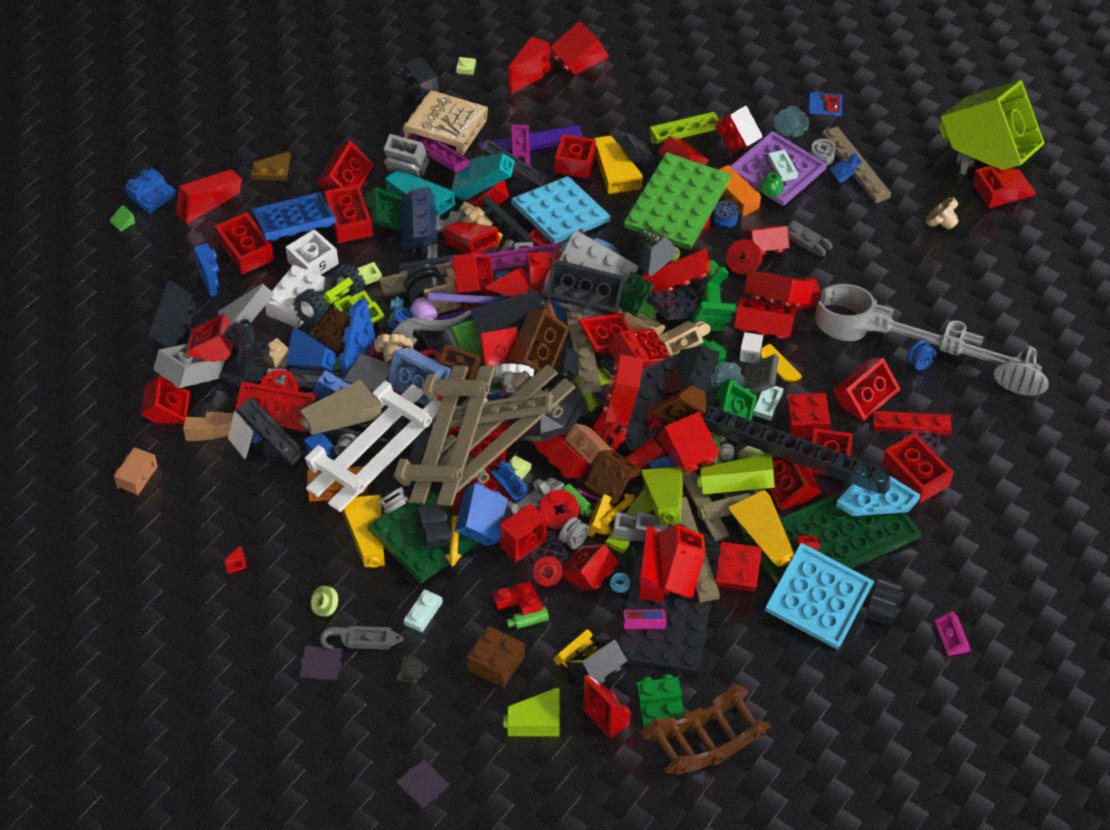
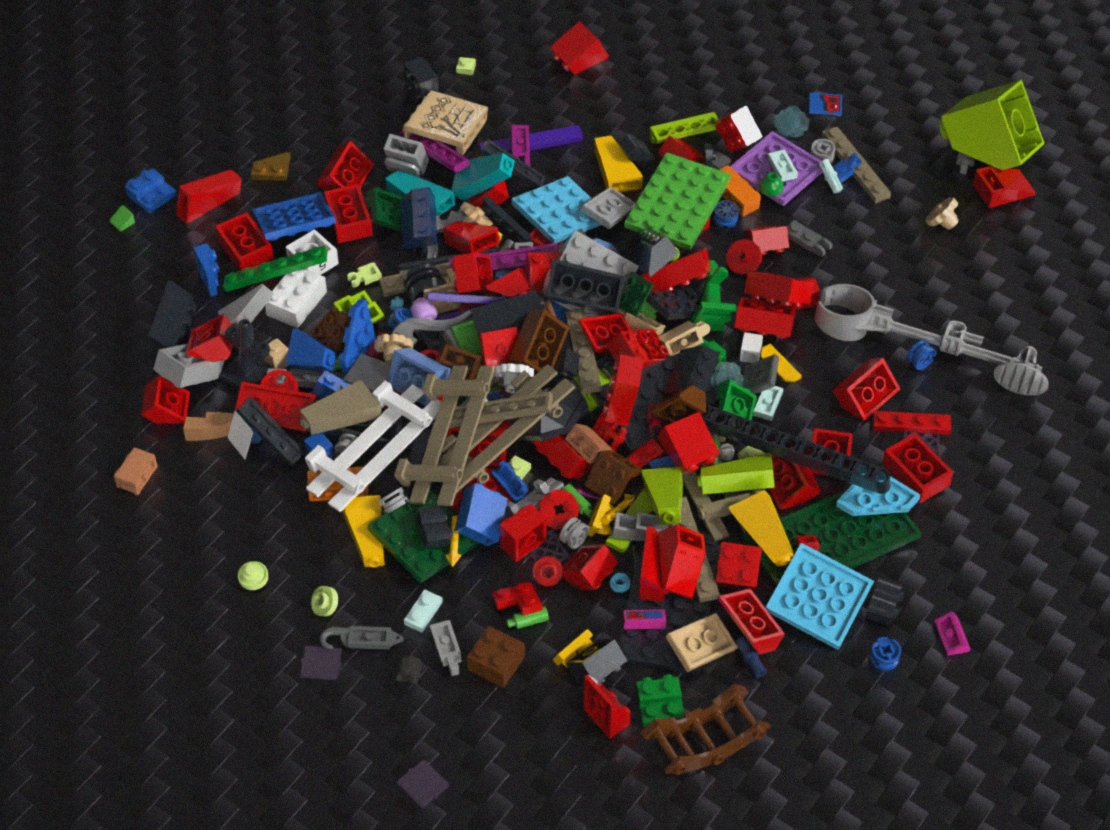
red slope [224,546,247,574] -> none
black plate [293,264,365,325] -> none
lime slope [504,688,559,736] -> none
red slope [508,37,551,93] -> none
red brick [555,134,596,178] -> none
red brick [785,393,831,438] -> none
none -> green plate [223,245,328,292]
none -> yellowish green plate [238,561,268,590]
none -> light grey hinge [430,620,462,676]
none -> light grey tile [581,187,636,229]
none -> tan tile [666,613,738,672]
none -> black plate [704,144,716,169]
none -> dark grey tile [712,151,731,170]
none -> red slope [718,589,785,654]
none -> dark blue pin [735,636,767,678]
none -> light aqua axle [819,159,843,193]
none -> blue wheel [870,637,901,670]

